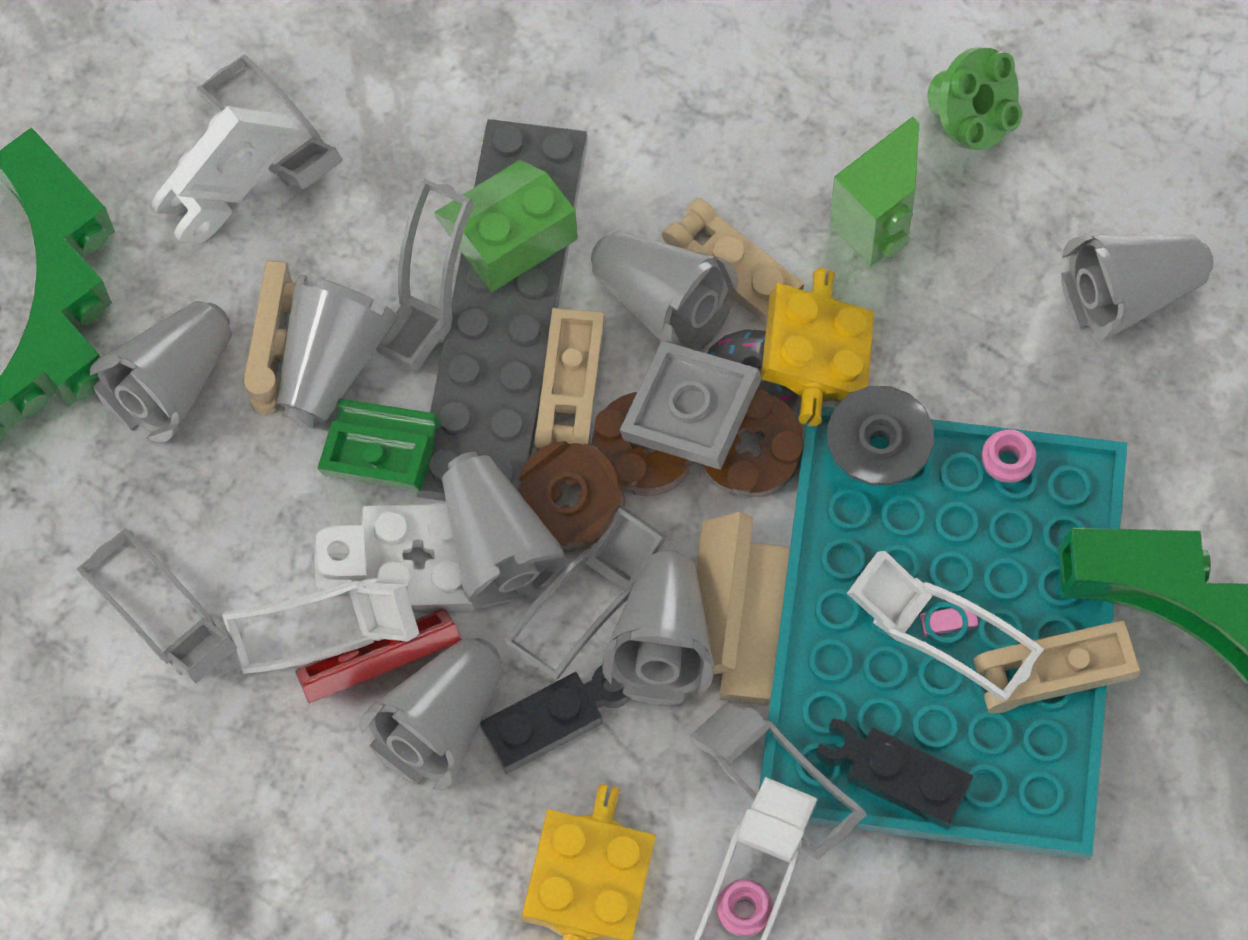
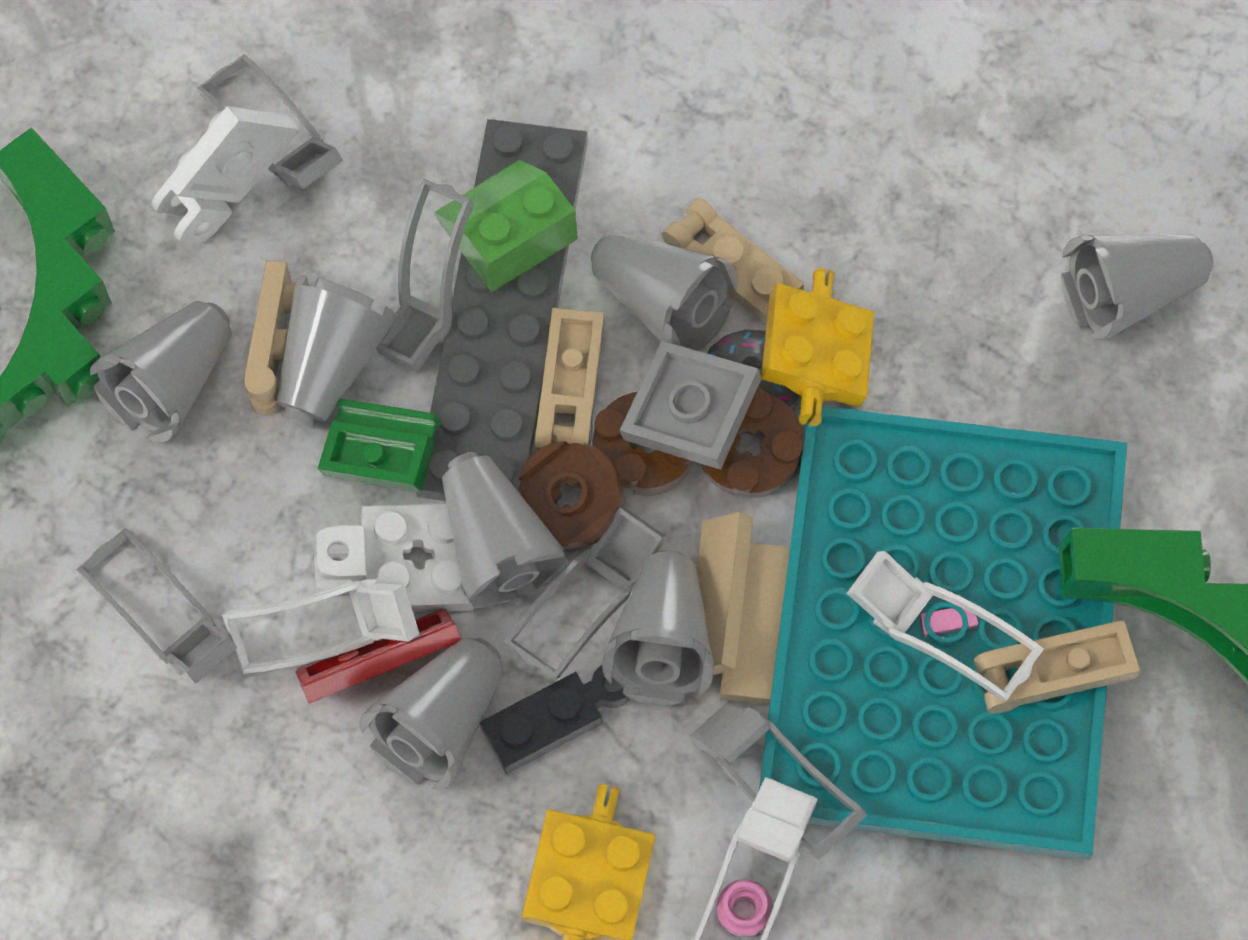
black plate [816,719,974,830] -> none
dark grey dish [827,386,934,486] -> none
bright green slope [830,116,920,267] -> none
bright green plate [927,47,1022,150] -> none
bright pink plate [982,430,1036,483] -> none

